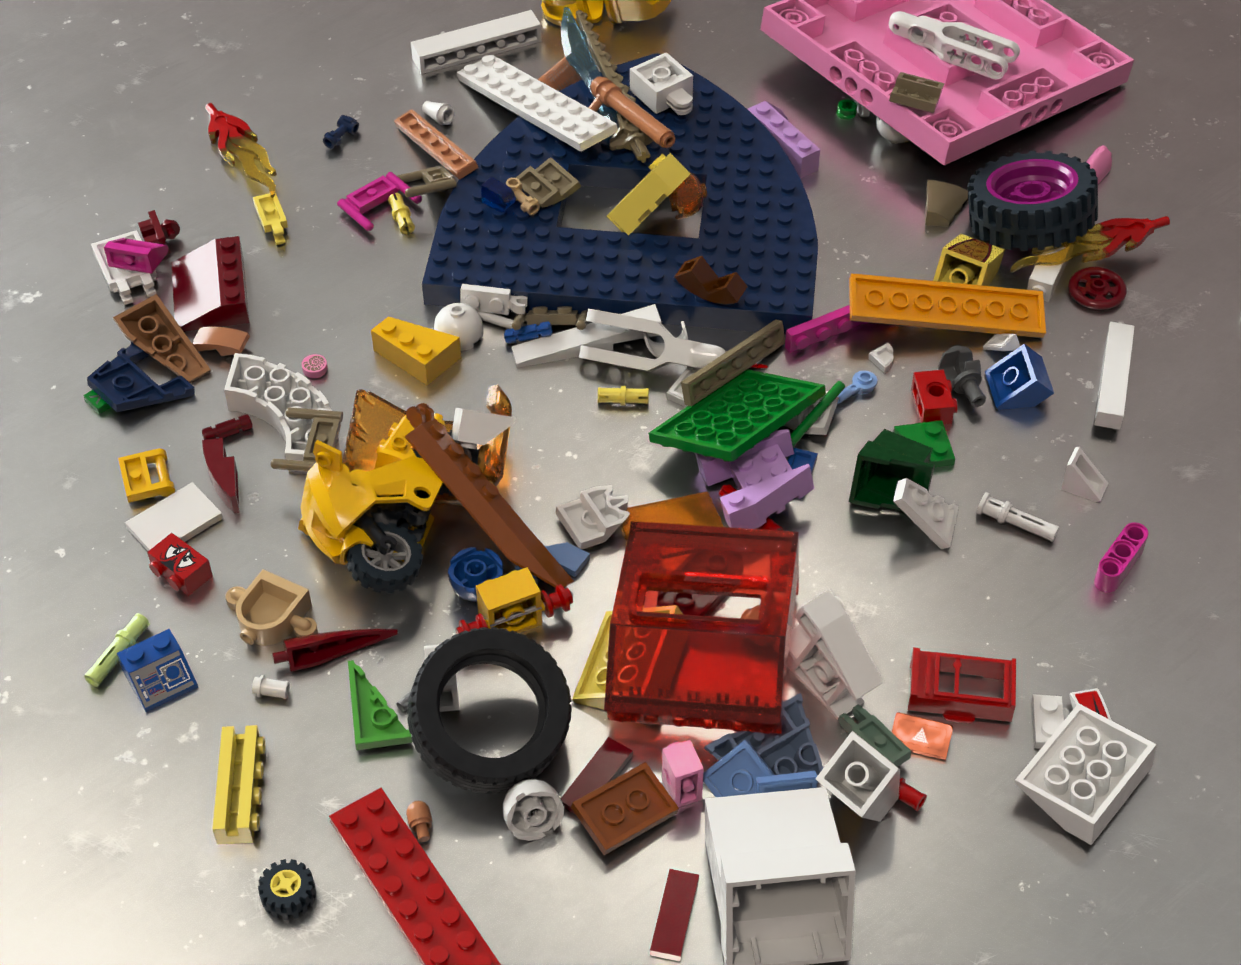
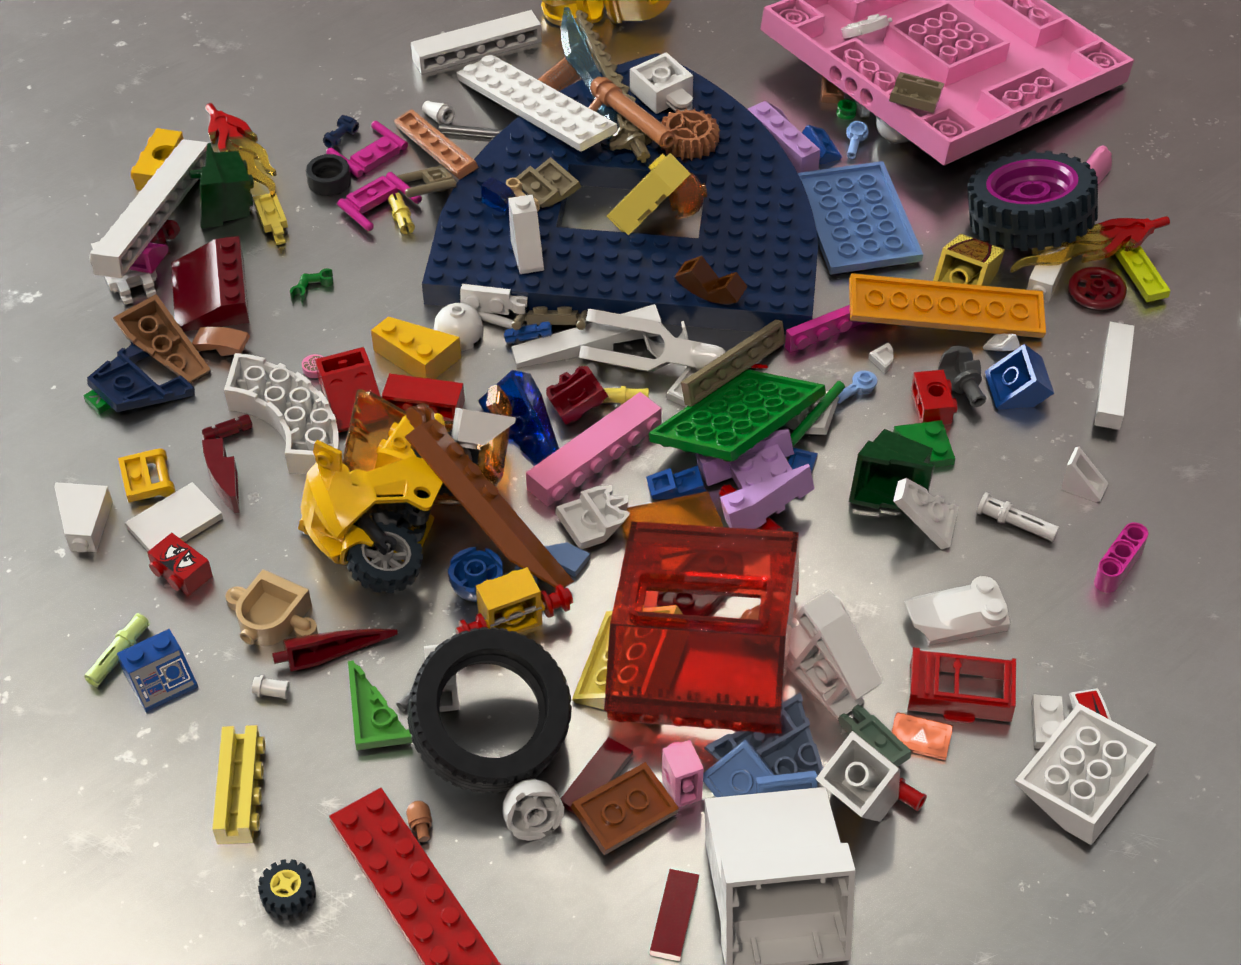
dark tan plate [271,407,343,472] -> none
white piece [889,11,1020,80] -> none
dark tan slope [925,180,968,227] -> none
none -> white slope [54,482,113,552]
none -> white brick [89,139,209,278]
none -> yellow arch [131,128,184,190]
none -> dark green piece [189,143,254,229]
none -> green arm [290,268,333,302]
none -> black tyre [306,154,351,196]
none -> red slope [315,347,387,433]
none -> dark pink plate [326,121,408,178]
none -> red brick [382,373,465,422]
none -> flat silver bar [439,124,503,138]
none -> clear blue wedge [478,370,559,465]
none -> white slope [508,195,544,274]
none -> bright pink brick [526,392,662,507]
none -> dark red plate [546,366,609,425]
none -> blue slope [646,466,706,499]
none -> nougat gear [661,108,720,161]
none -> medium blue plate [798,161,923,274]
none -> blue slope [802,125,842,165]
none -> nougat tile [821,76,844,103]
none -> white piece [841,14,892,38]
none -> light blue plate [846,121,869,159]
none -> white slope [904,576,1010,645]
none -> neon yellow plate [1107,241,1171,302]

